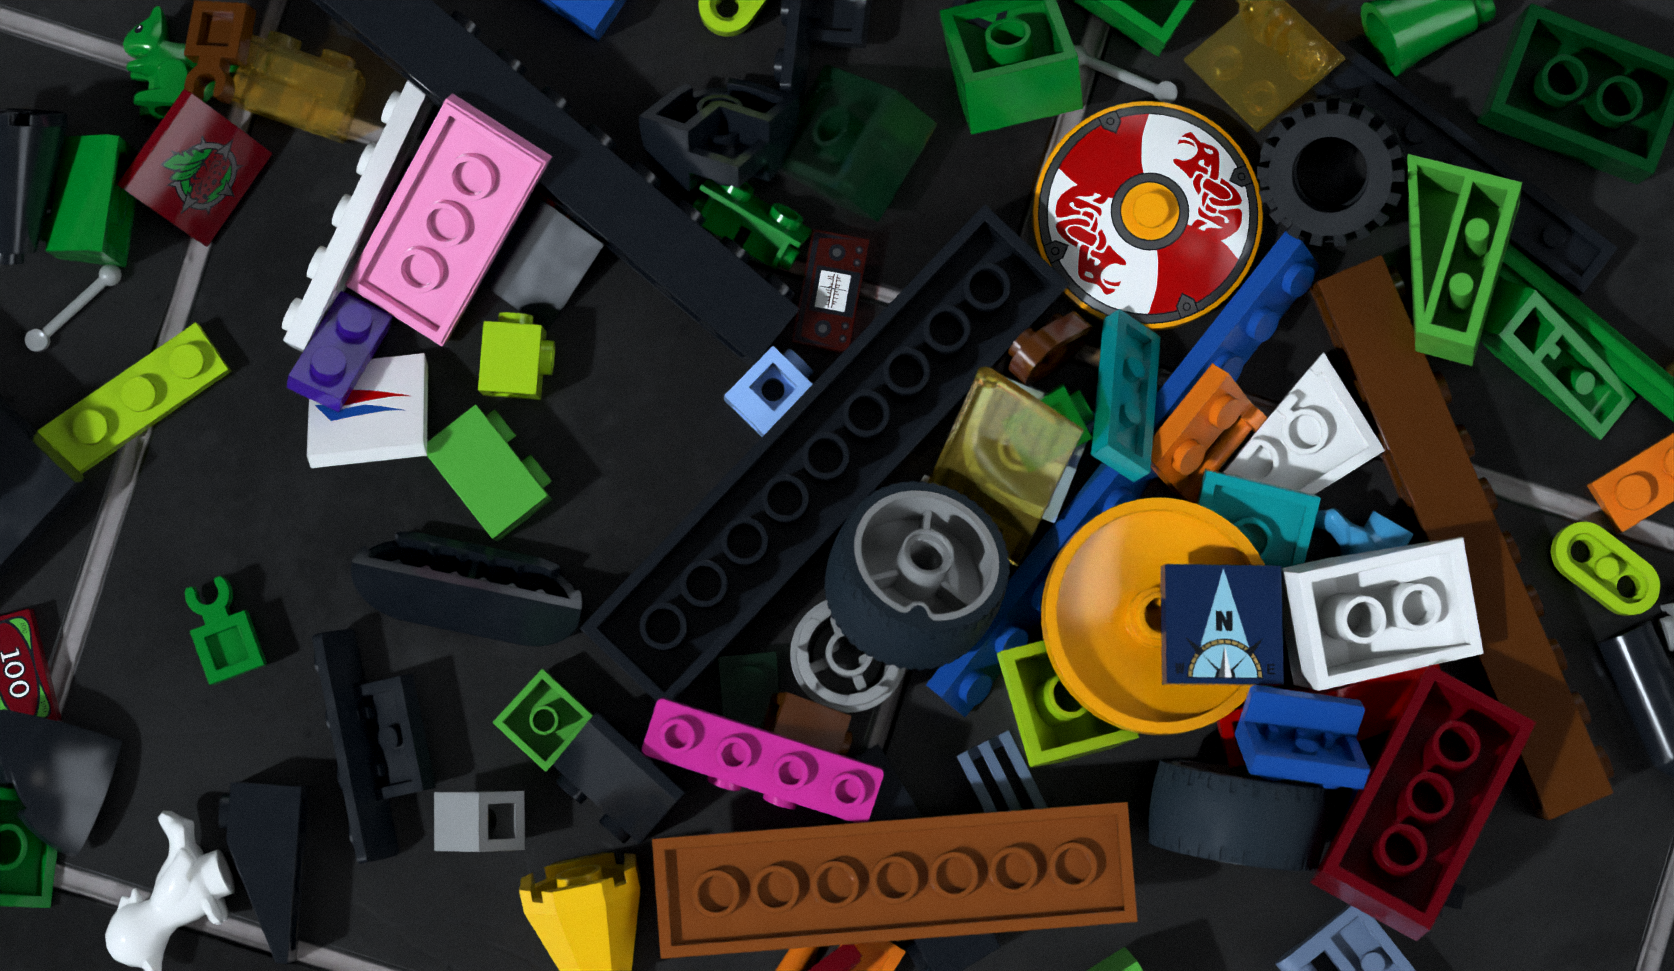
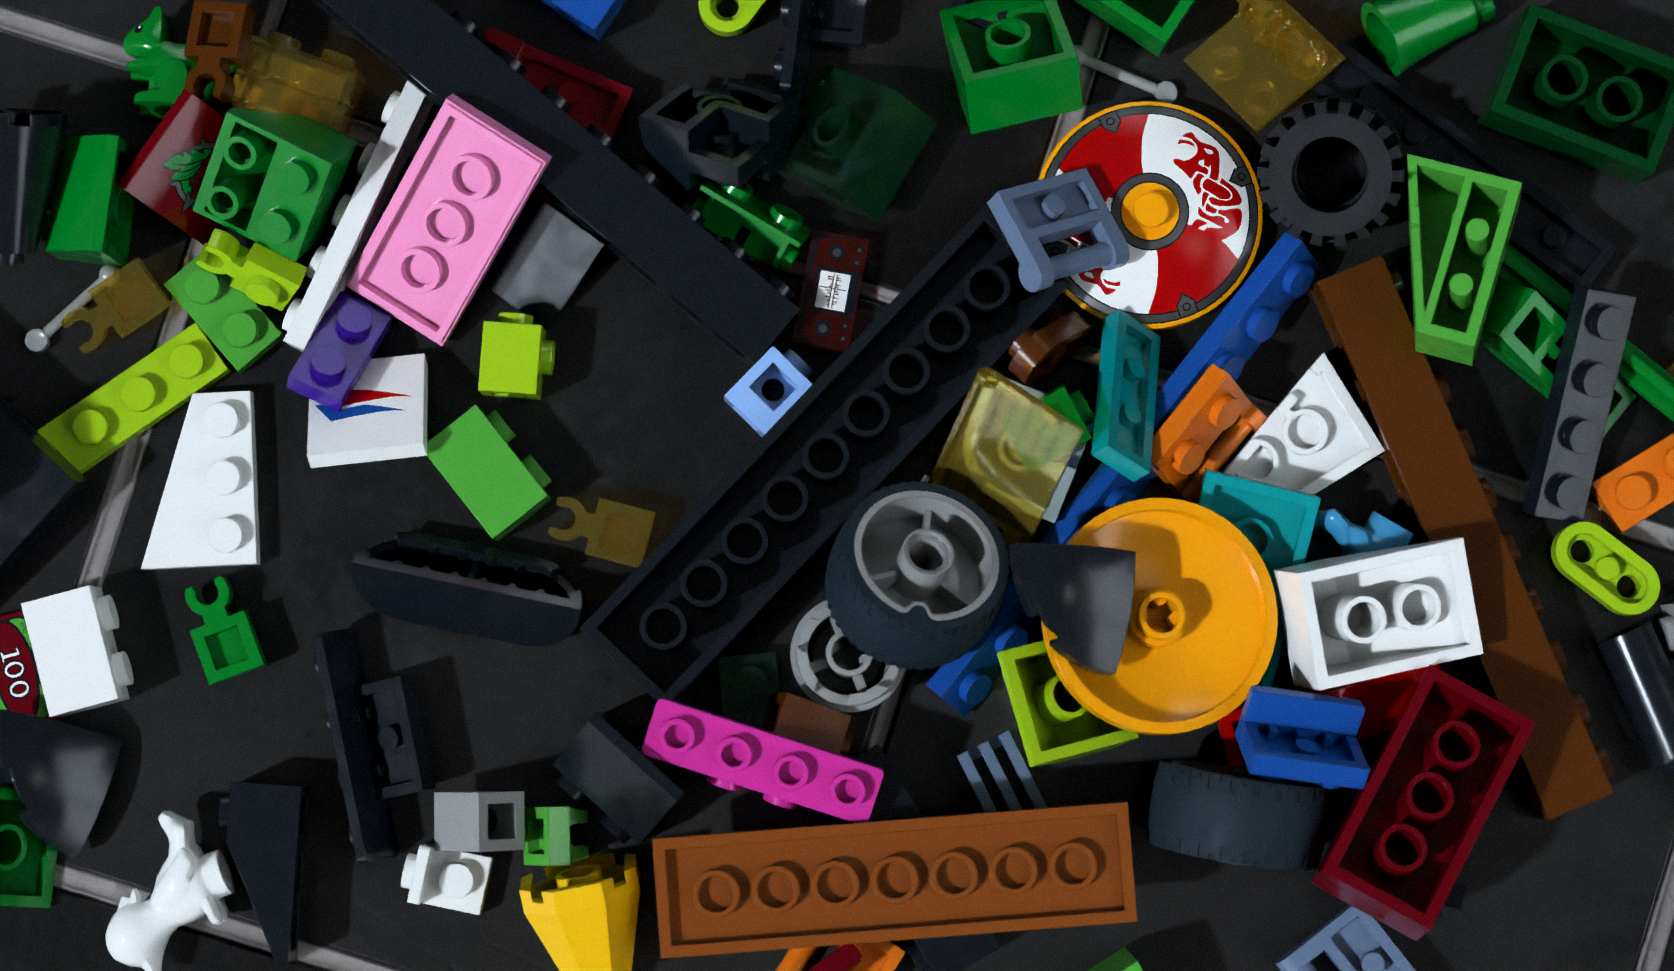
bright green piece [492,669,594,772] -> none
dark blue tile [1160,564,1284,686] -> none
none -> white brick [21,585,134,717]
none -> clear yellow plate [61,257,172,353]
none -> white wing [141,391,260,570]
none -> bright green plate [164,255,285,374]
none -> green slope [192,108,357,262]
none -> lime plate [196,228,308,312]
none -> white bracket [401,843,494,915]
none -> dark red plate [483,28,634,141]
none -> bright green tile [523,806,589,866]
none -> clear yellow plate [548,497,657,568]
none -> sand blue plate [987,168,1129,292]
none -> black brick [1009,543,1136,676]
none -> black plate [1522,285,1636,522]

